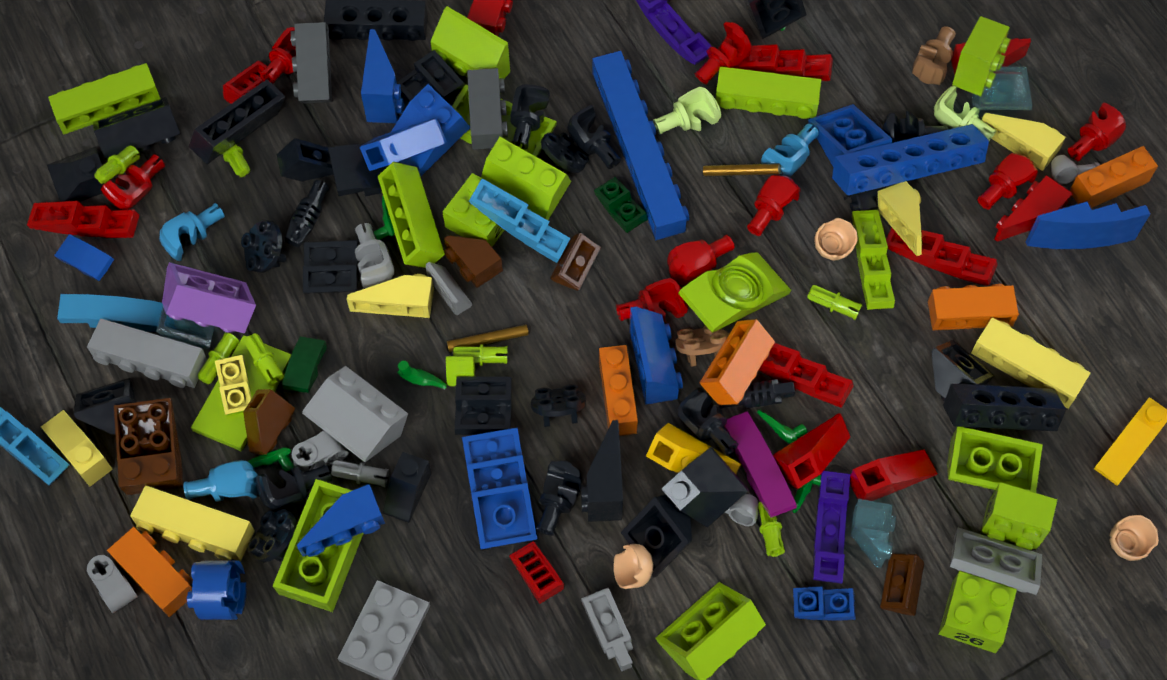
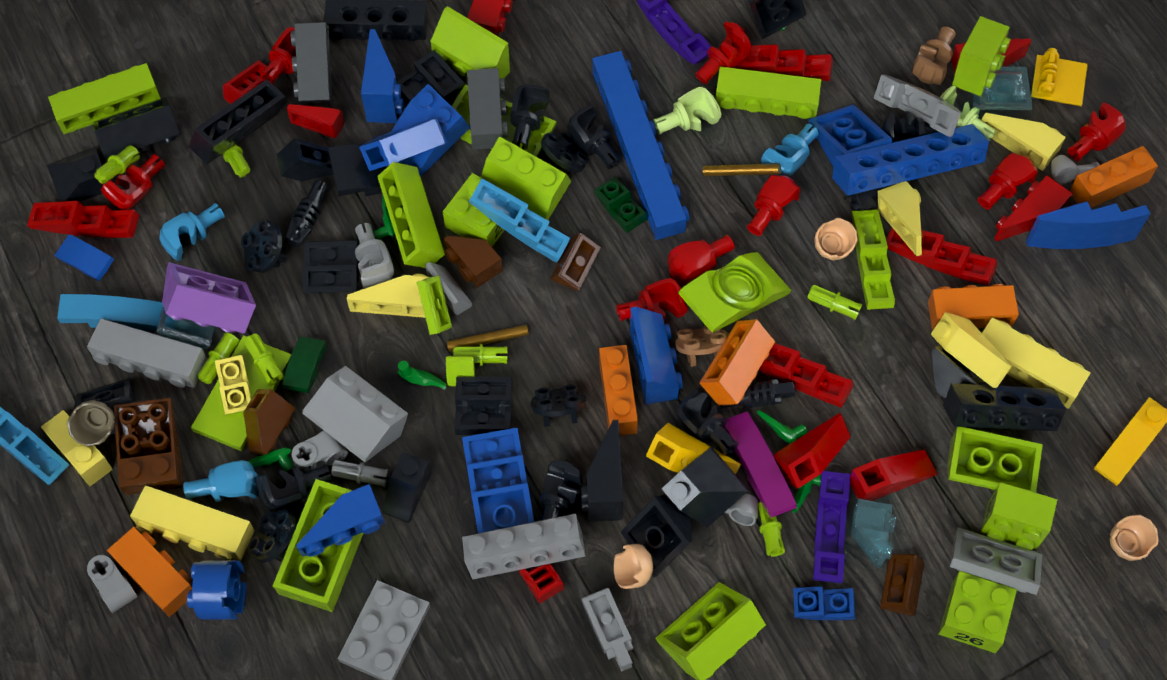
none -> dark tan hair [67,400,115,447]
none -> red slope [287,104,344,138]
none -> lime tile [417,275,452,335]
none -> light grey brick [462,514,585,579]
none -> light grey slope [874,74,961,137]
none -> light yellow slope [931,312,1012,388]
none -> yellow hinge [1031,48,1087,107]

